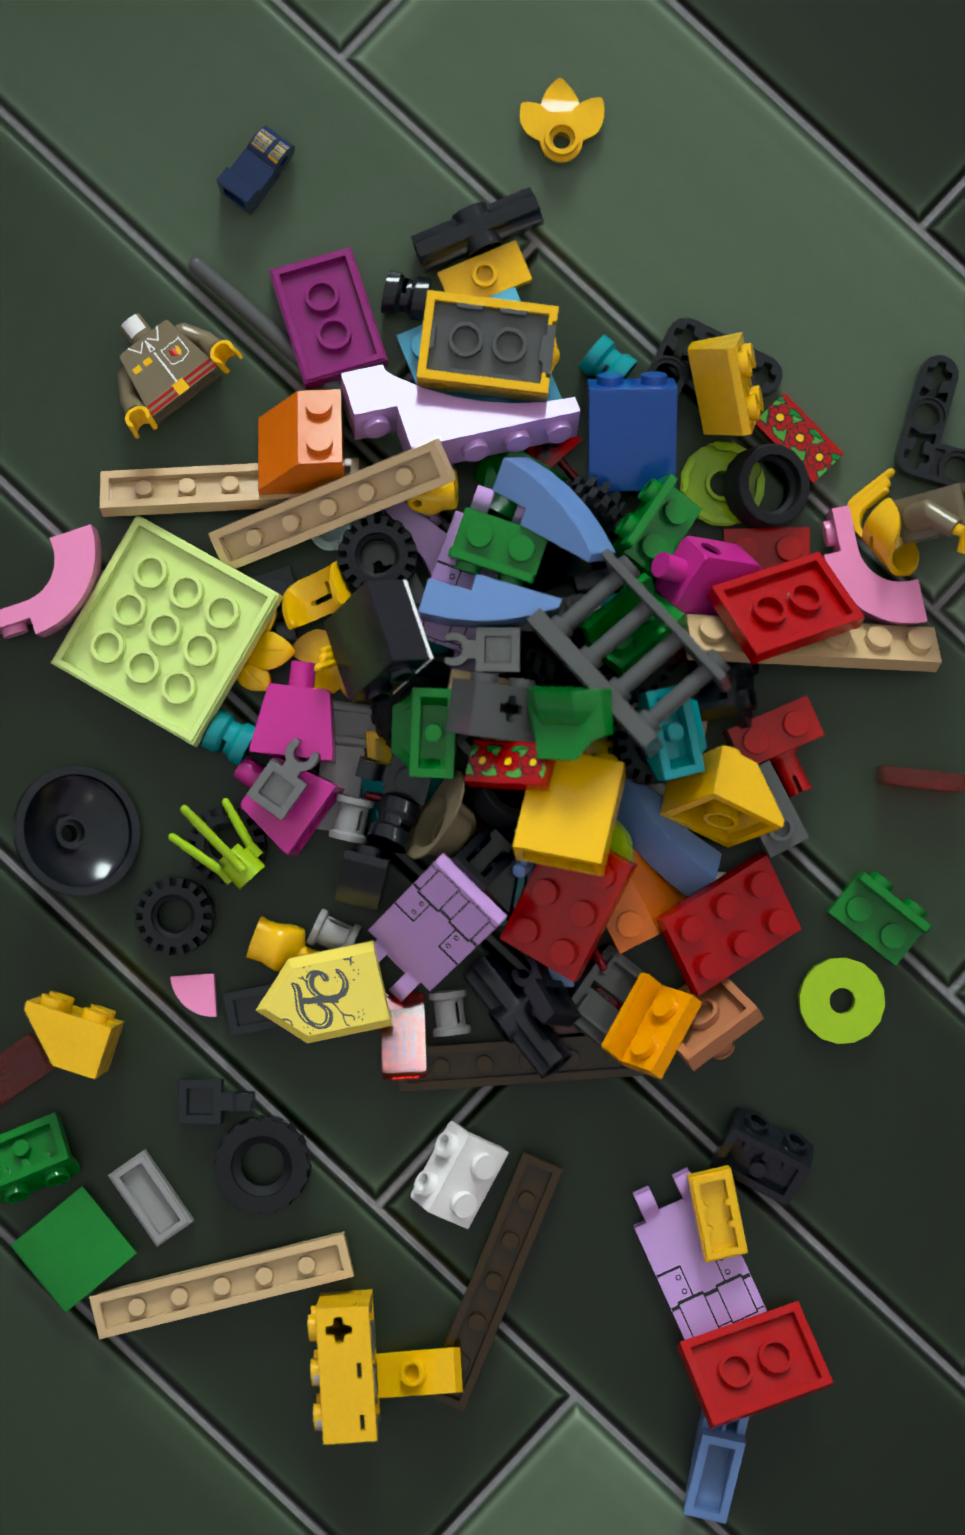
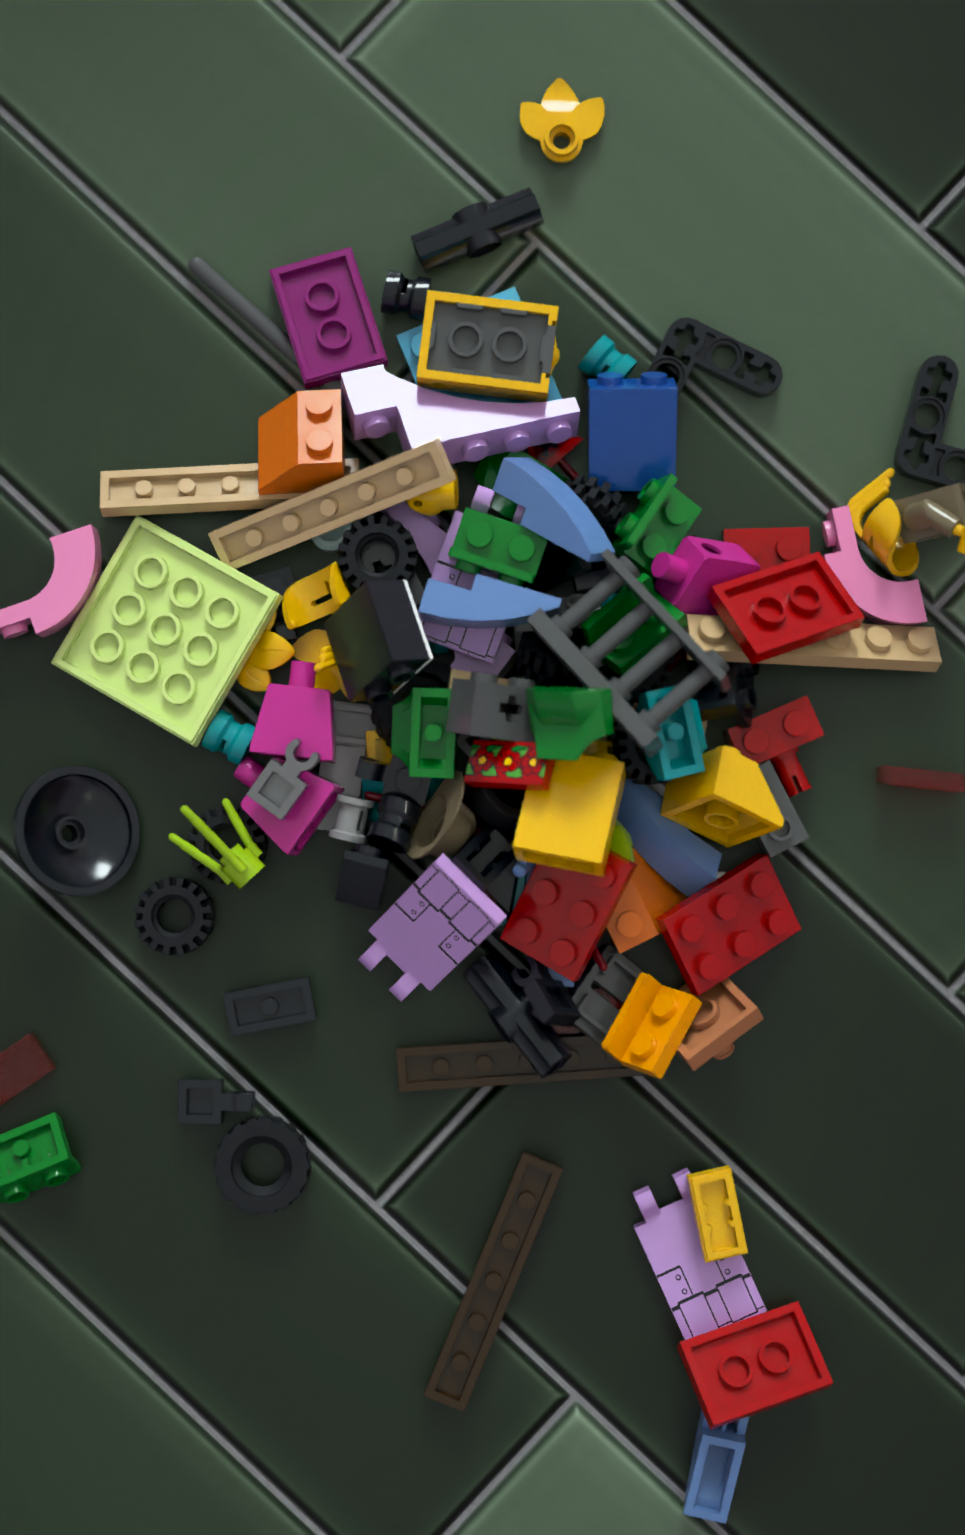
green slope [10,1186,137,1313] -> none
yellow slope [24,991,124,1079] -> none
tan plate [89,1231,355,1339] -> none
light grey tile [108,1149,194,1247] -> none
dark tan torso [117,313,243,439] -> none
bright pink tile [170,973,218,1017] -> none
dark blue leg [216,125,295,215] -> none
yellow piece [246,916,320,973] -> none
light yellow tile [256,940,393,1044] -> none
light grey bush [307,908,362,949] -> none
yellow piece [308,1289,381,1445] -> none
yellow plate [376,1347,463,1398] -> none
clear red tile [381,993,427,1080] -> none
white bracket [411,1121,509,1229] -> none
light grey bush [428,988,471,1037] -> none
yellow plate [437,240,532,297] -> none
flat silver plate [444,627,521,673] -> none
lime tile [679,441,765,528] -> none
yellow slope [687,332,764,436] -> none
black bracket [709,1107,814,1206] -> none
black tyre [723,444,810,528] -> none
tile [755,392,844,486] -> none
lime tile [797,957,885,1044] -> none
green bracket [826,870,932,966] -> none

